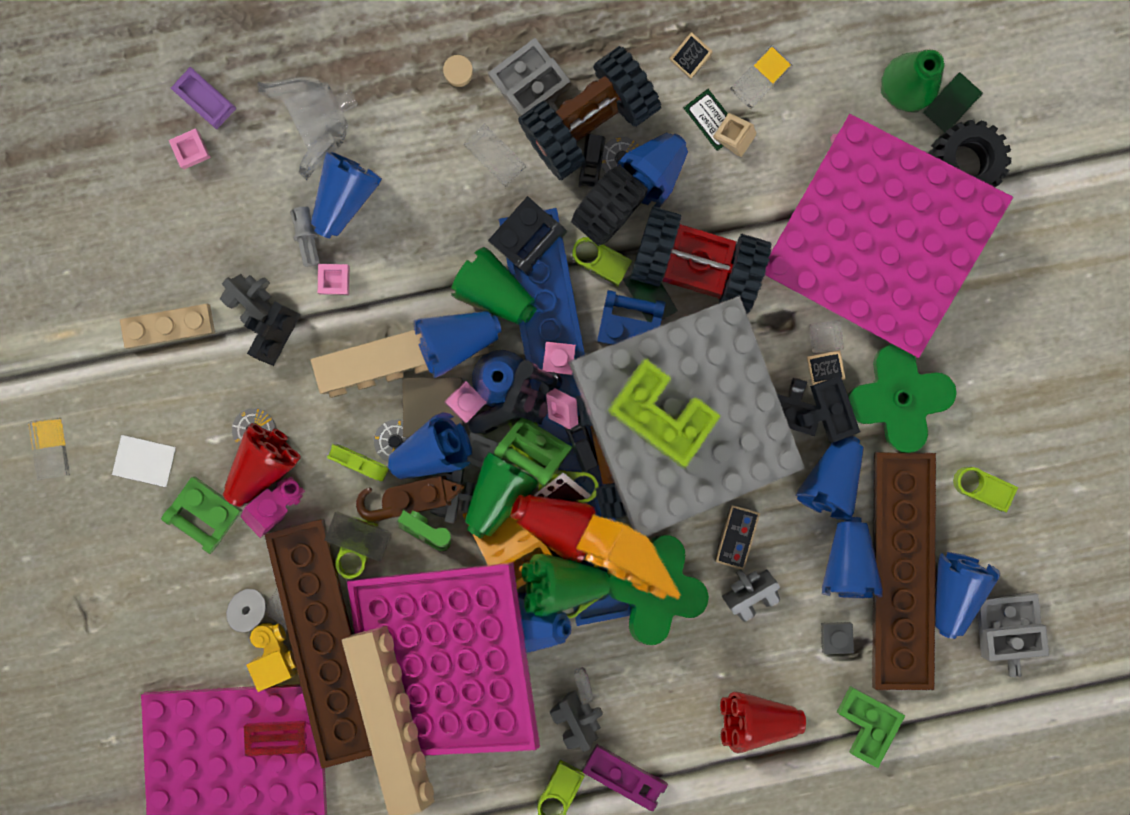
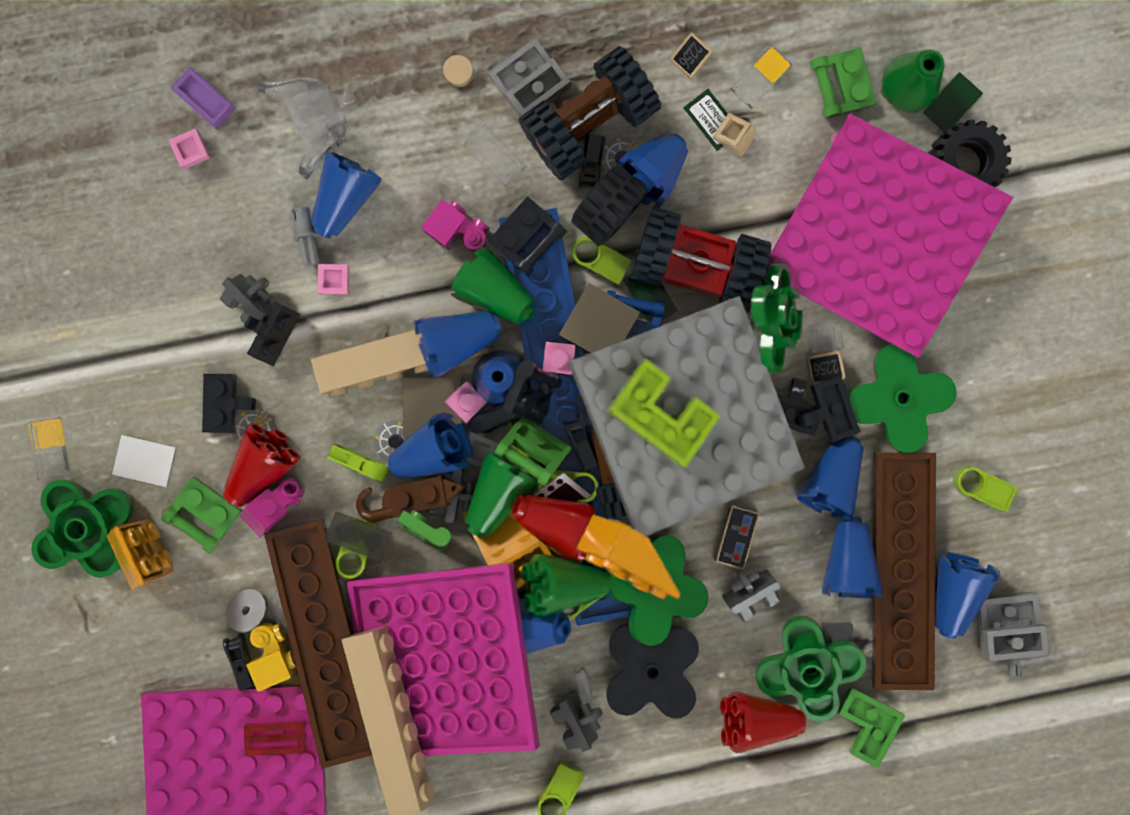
tan plate [119,304,215,349] -> none
bright pink plate [547,389,578,429] -> none
magenta plate [582,744,668,811] -> none
none -> green plant [31,480,133,578]
none -> light orange slope [107,519,174,590]
none -> black plate [202,374,256,433]
none -> black bar [223,633,255,691]
none -> dark pink brick [421,199,490,252]
none -> dark tan tile [559,283,640,353]
none -> black plant [606,624,699,718]
none -> green plant [751,263,803,373]
none -> green plant [756,616,866,722]
none -> bright green plate [810,47,877,119]

